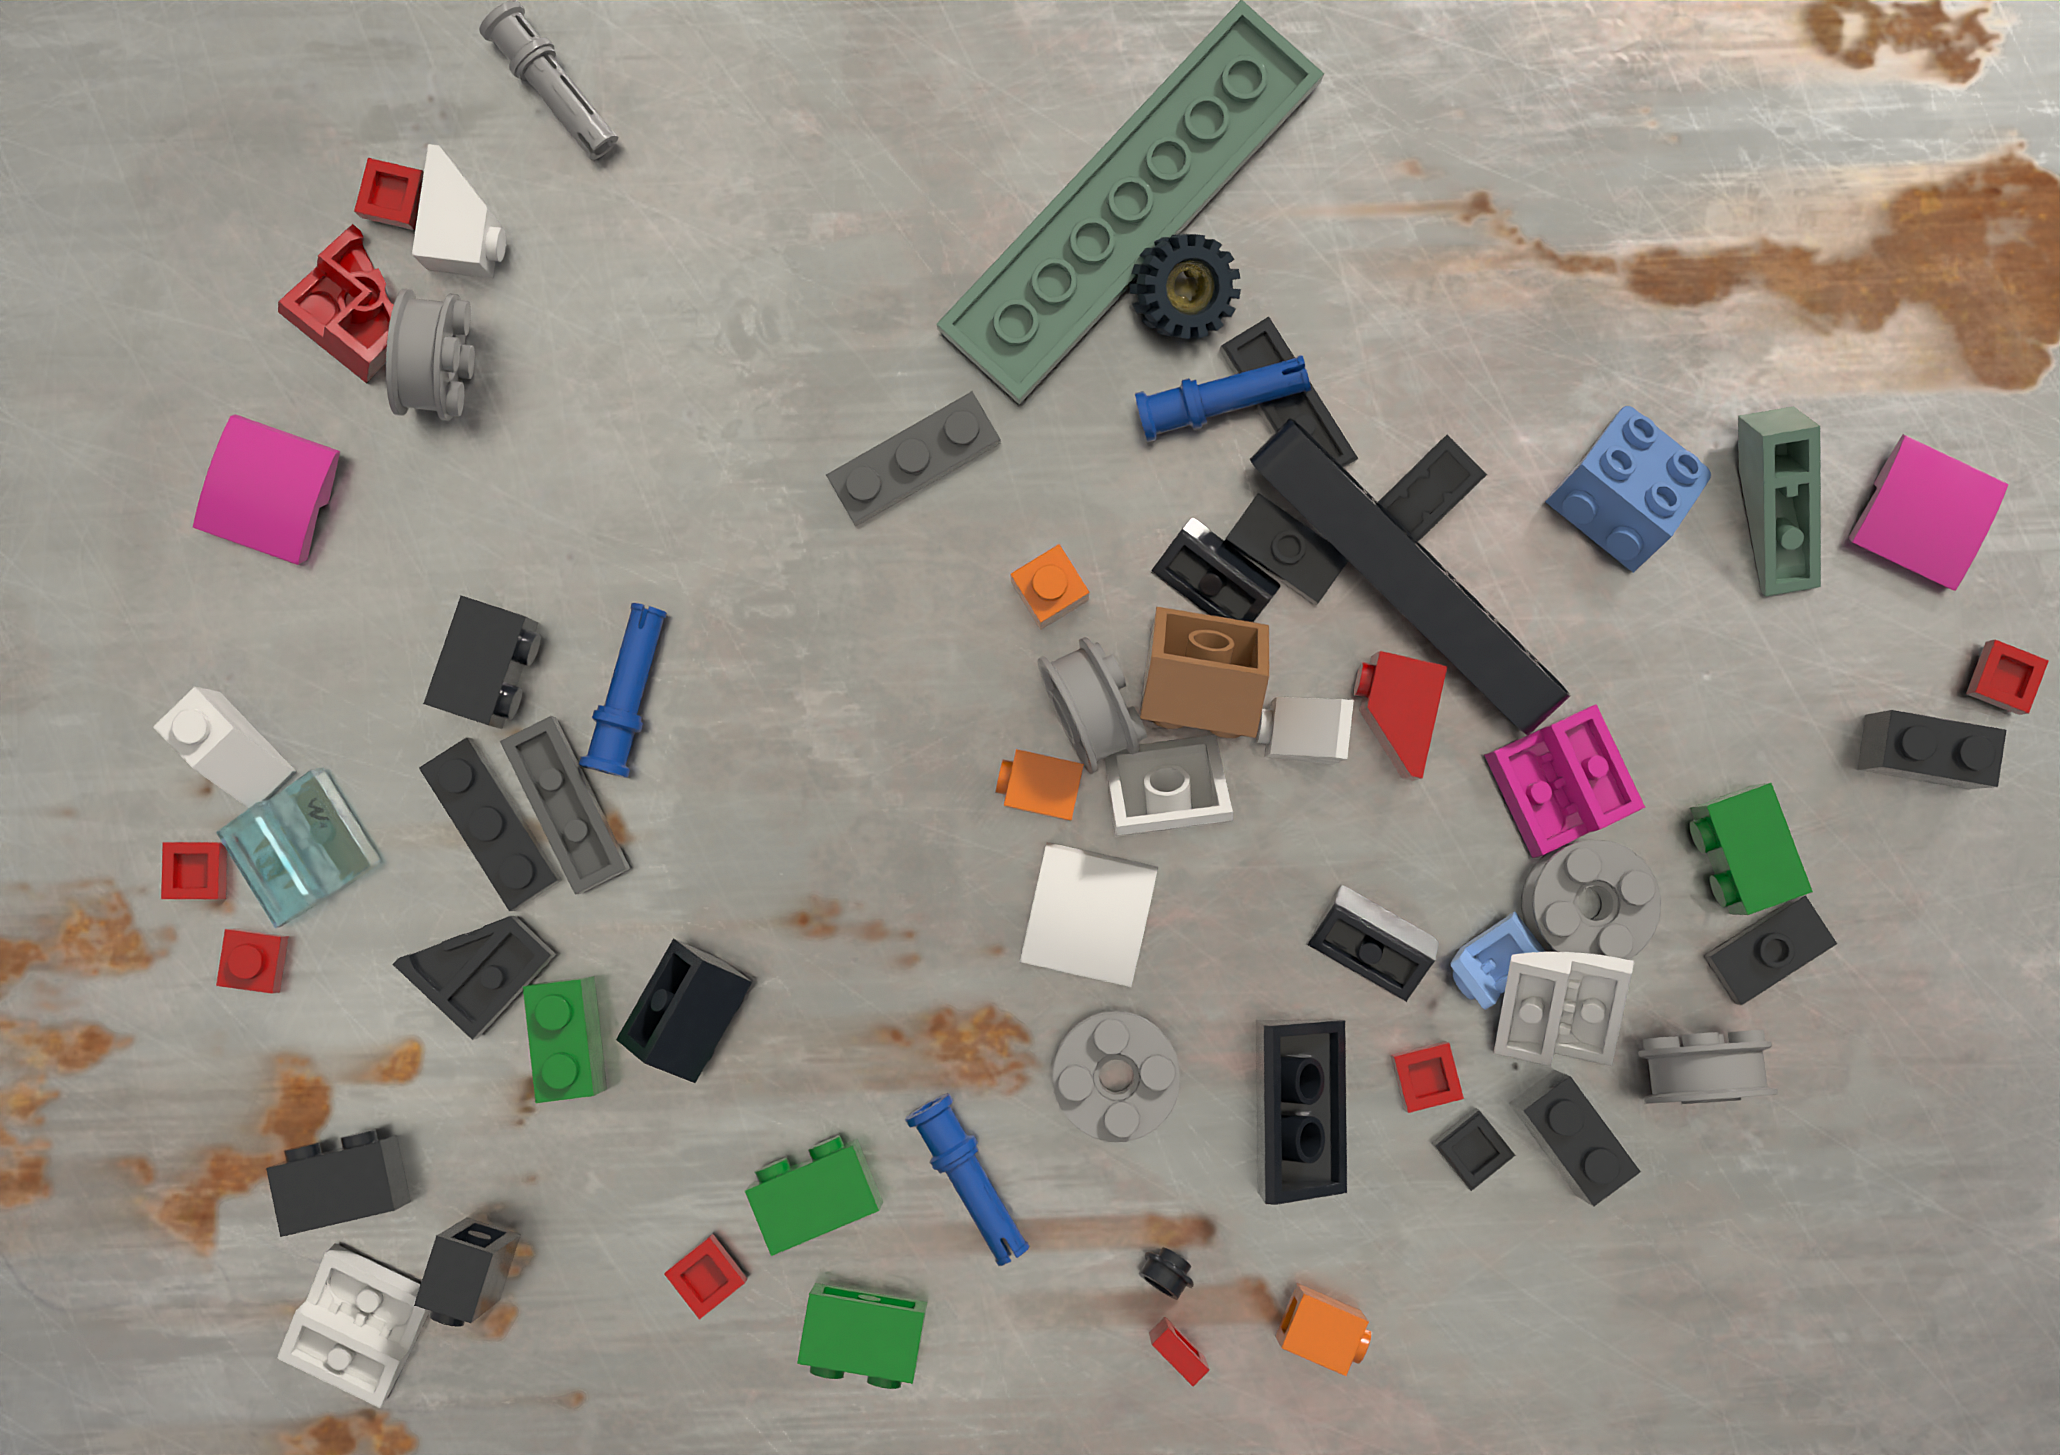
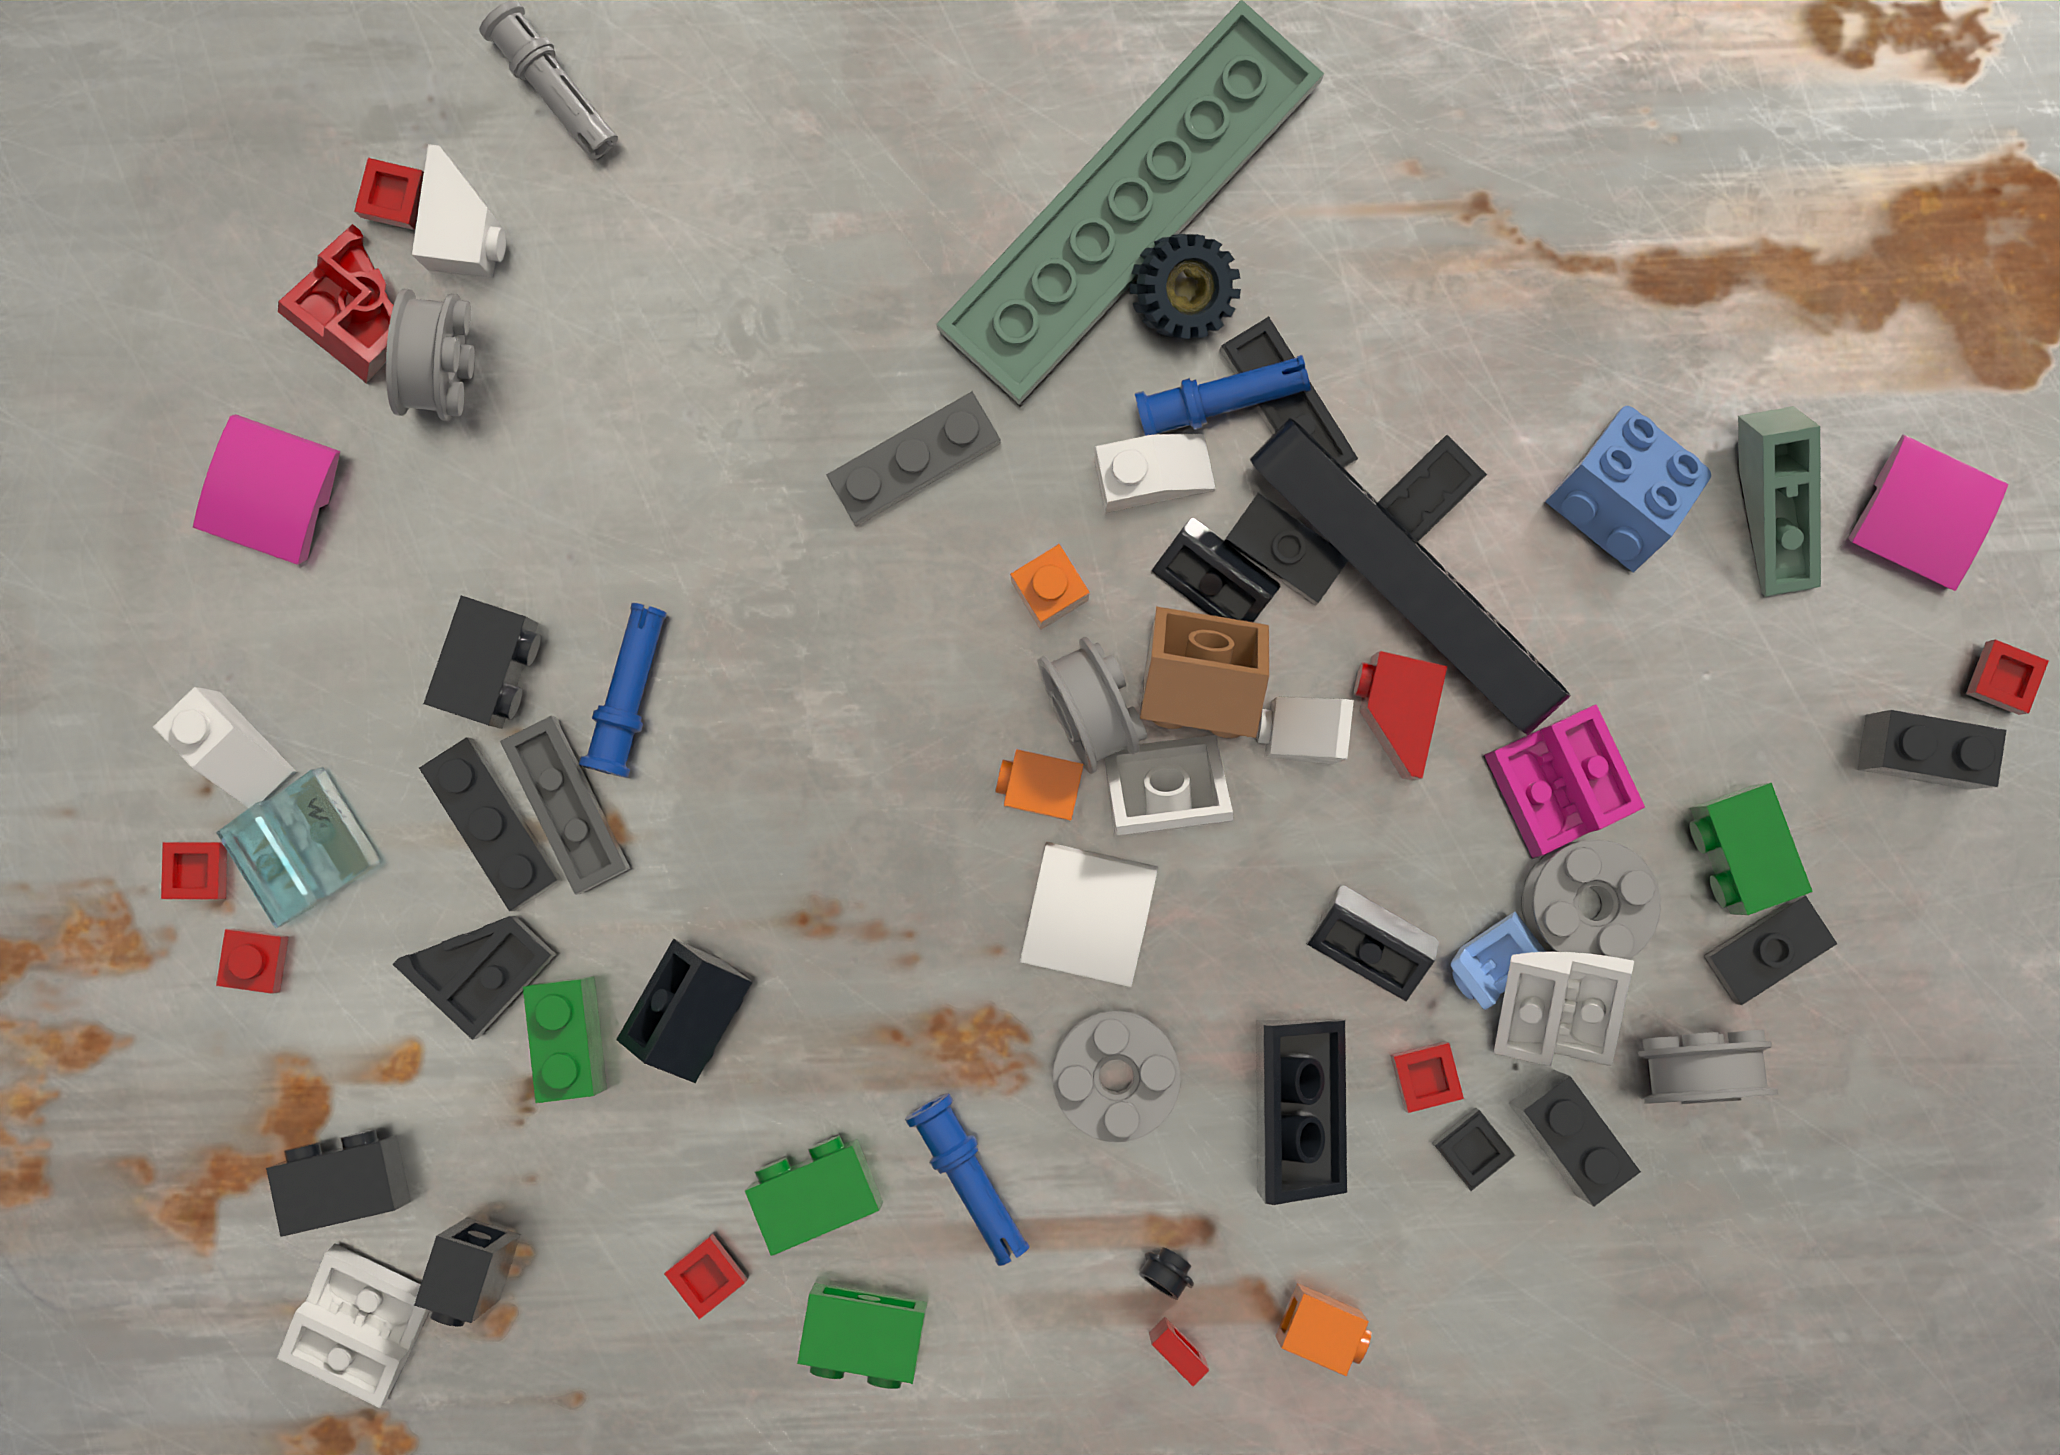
none -> white slope [1094,434,1216,513]

